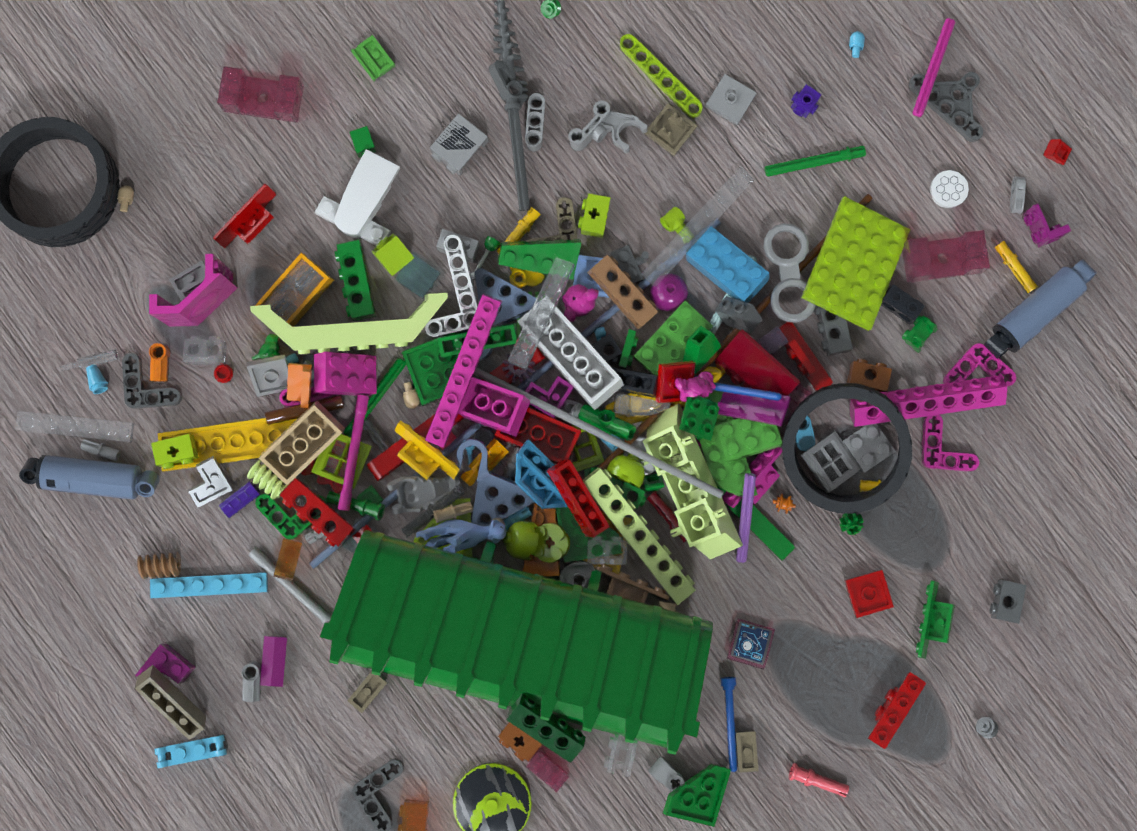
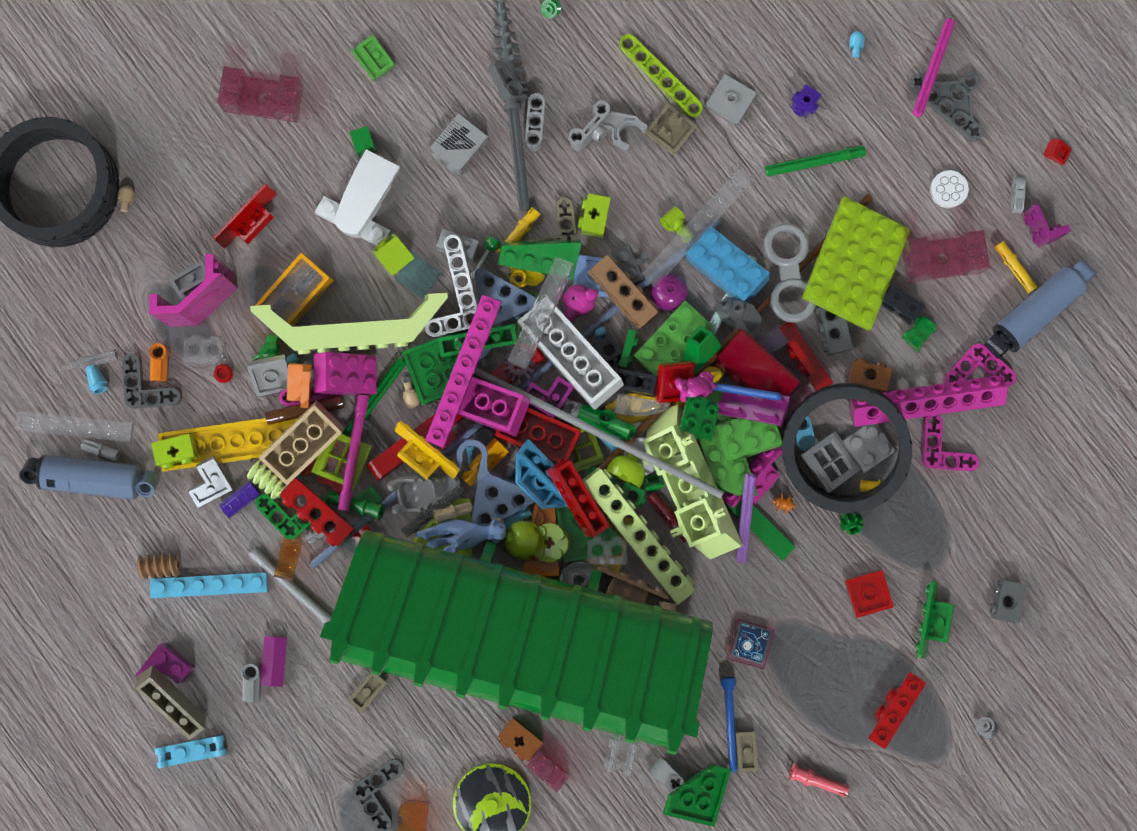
green brick [334,240,376,321] -> none
dark green brick [506,694,586,763] -> none

